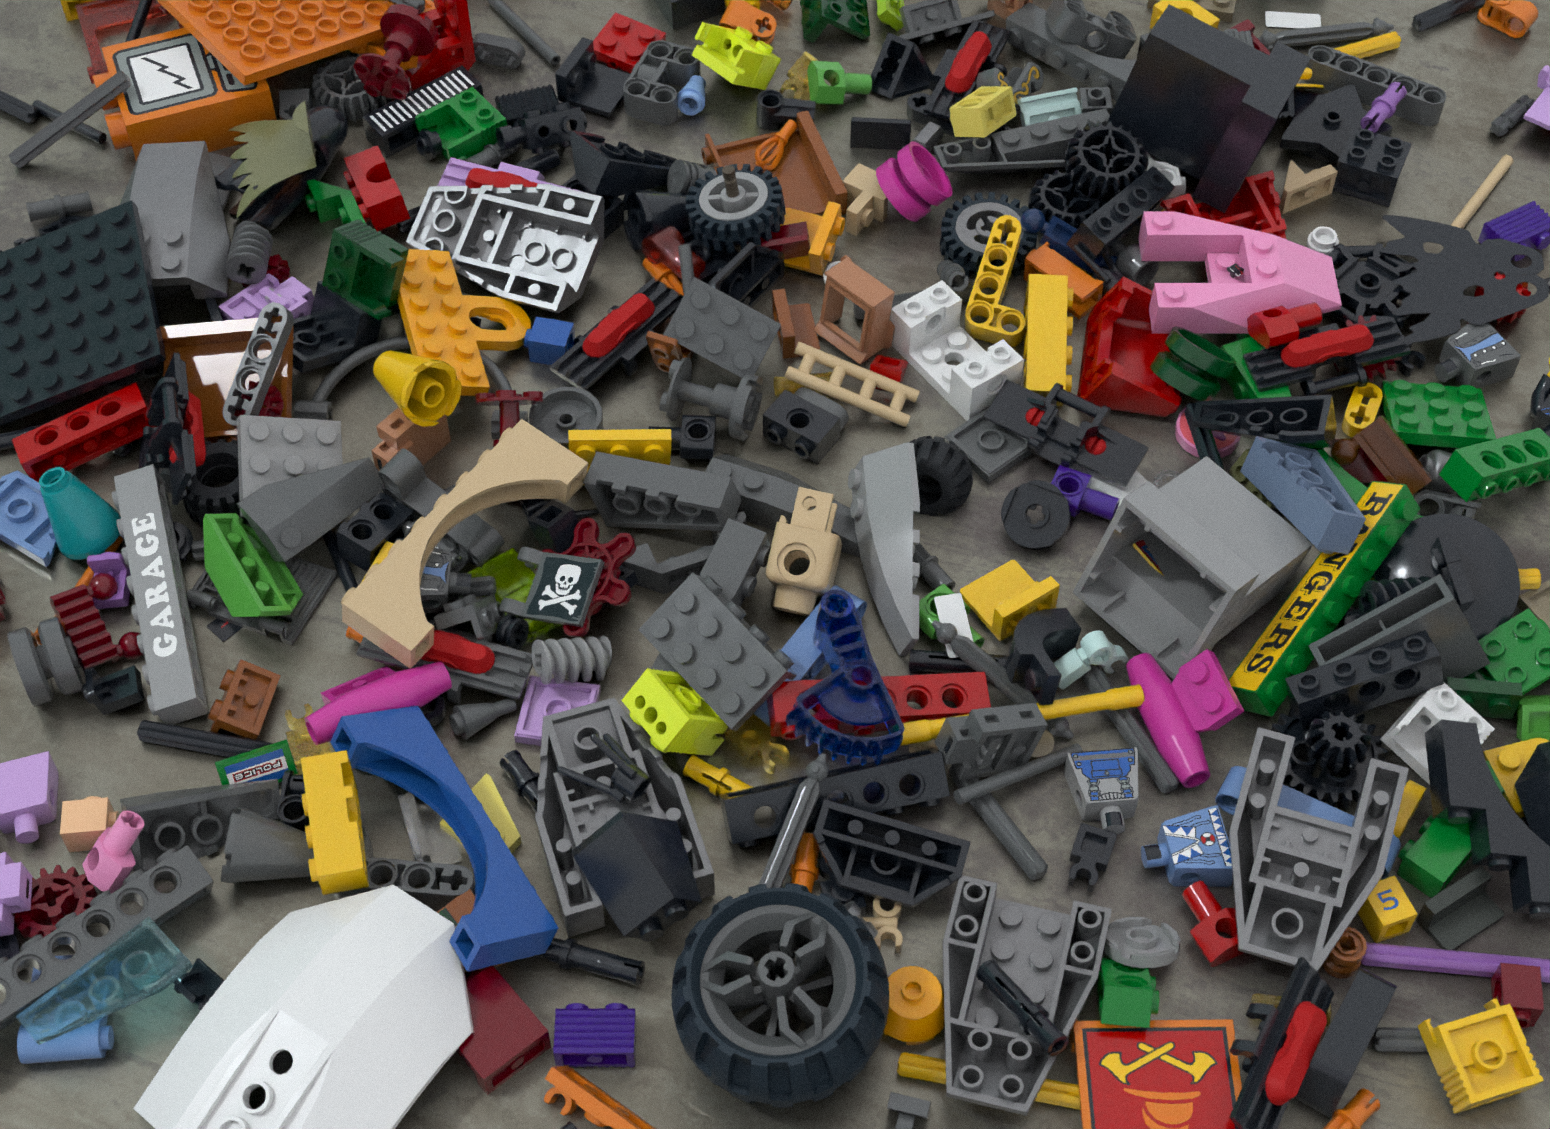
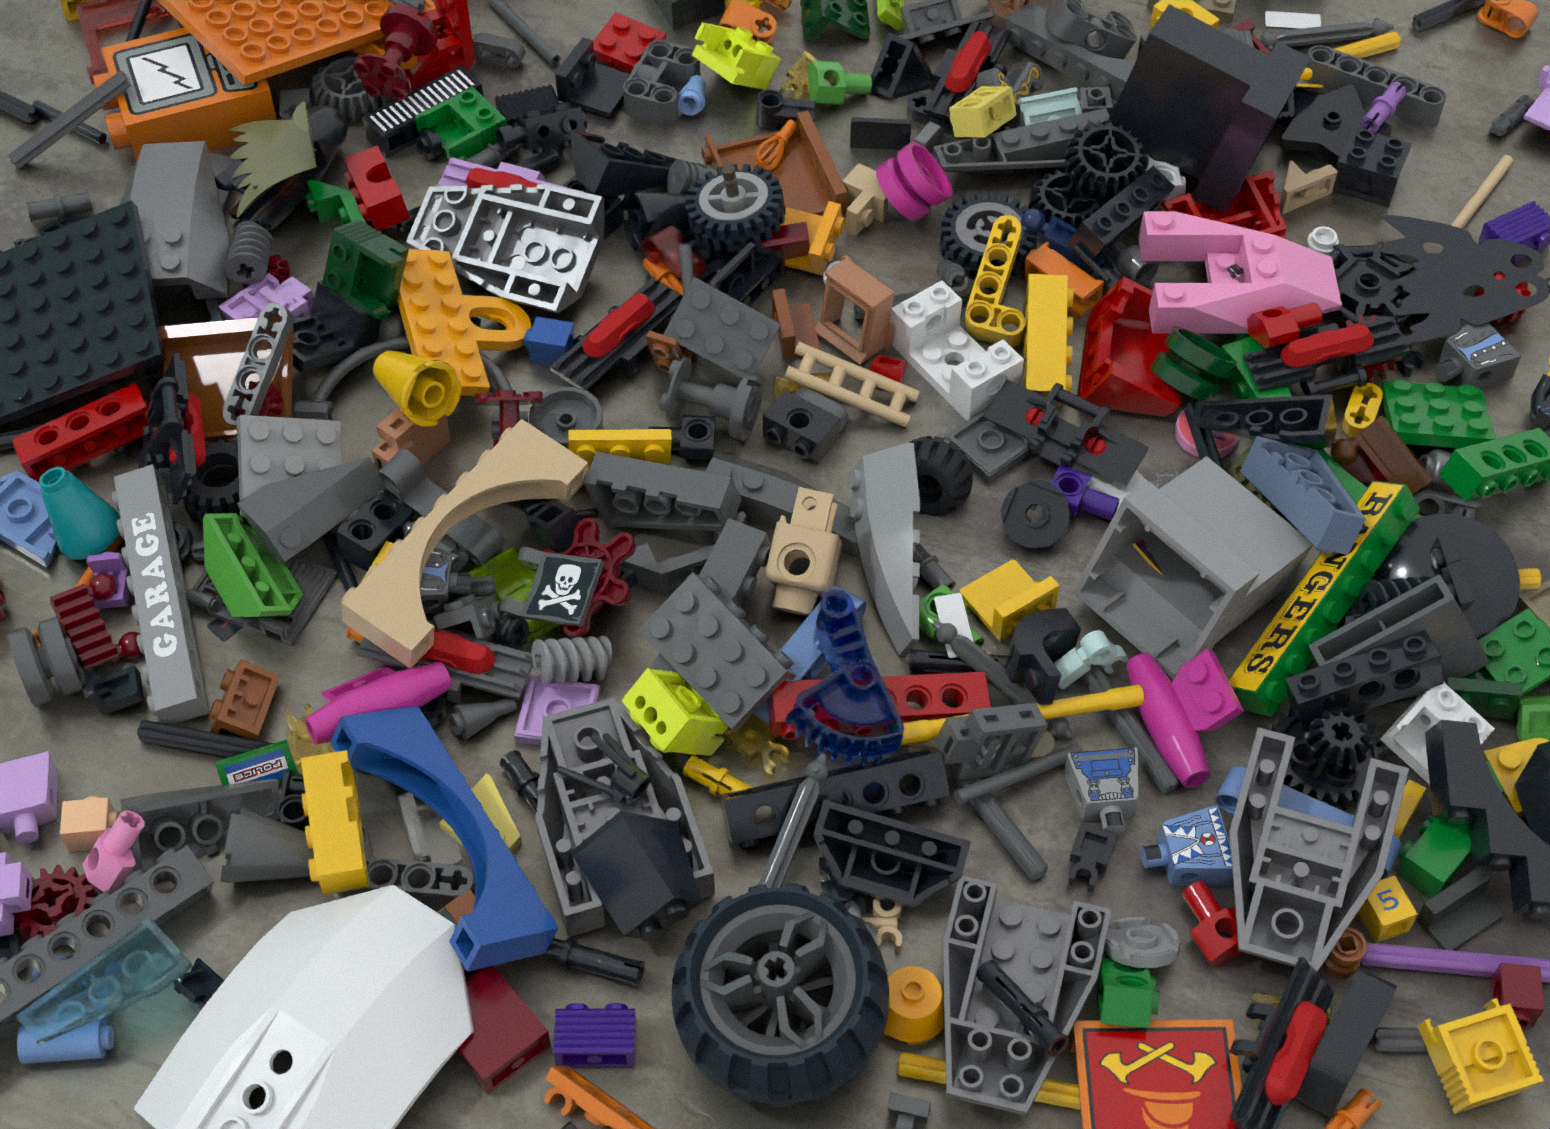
orange pin [789,833,820,893] -> none

